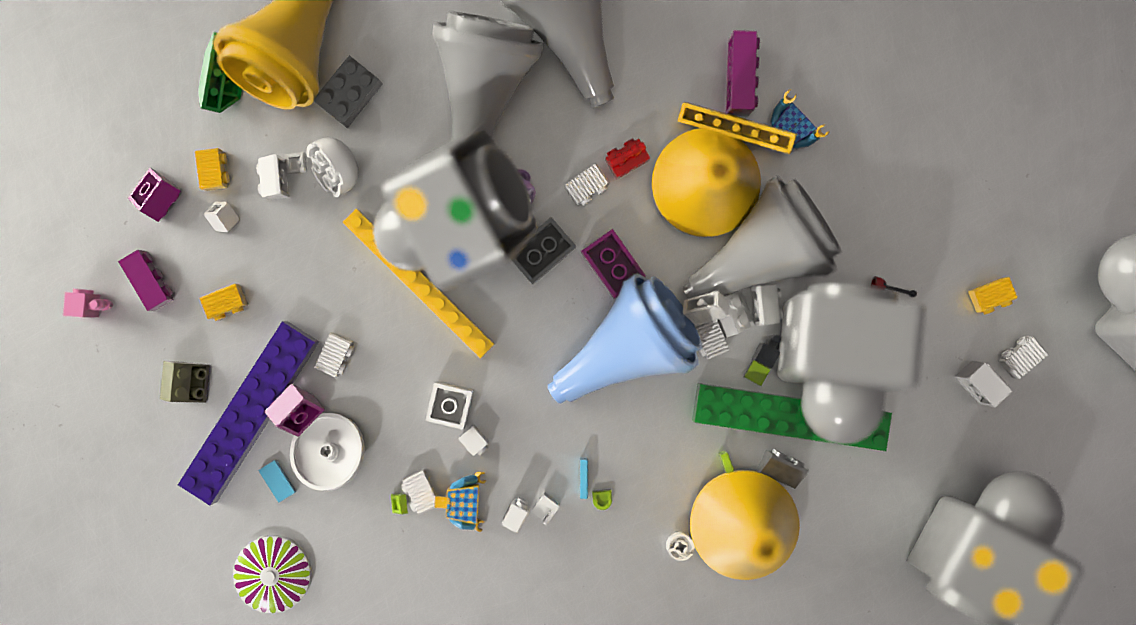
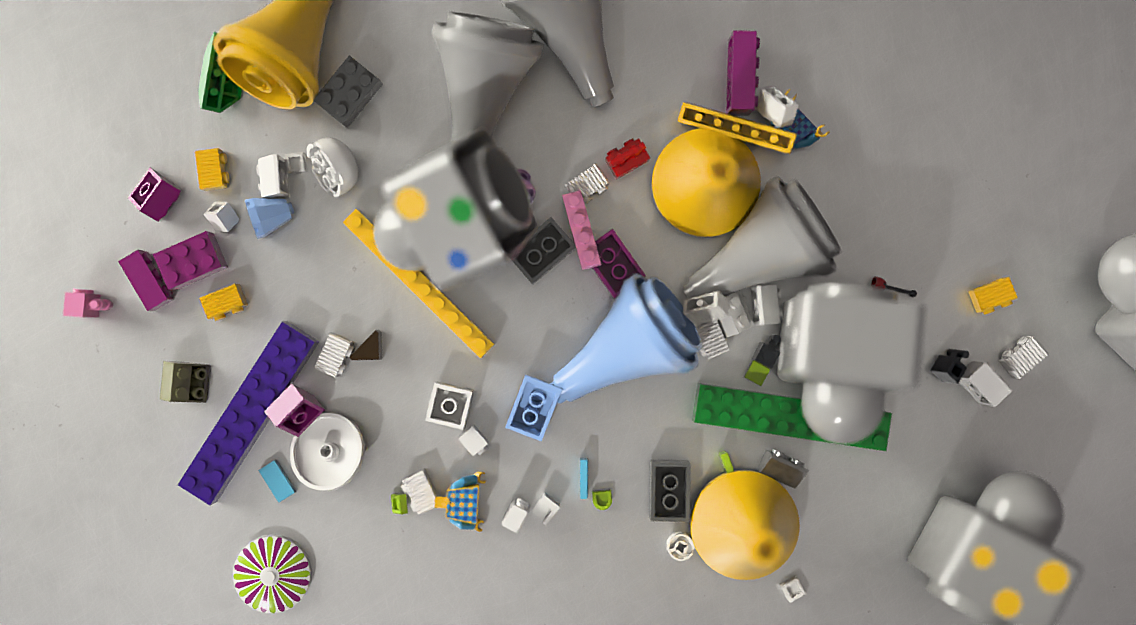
none -> magenta brick [153,231,228,290]
none -> light blue cone [244,198,294,239]
none -> dark brown slope [349,330,382,360]
none -> light blue slope [505,375,562,441]
none -> bright pink plate [562,190,601,270]
none -> dark grey brick [649,460,691,522]
none -> white brick [755,85,799,128]
none -> white tile [780,576,807,603]
none -> black brick [930,349,969,384]

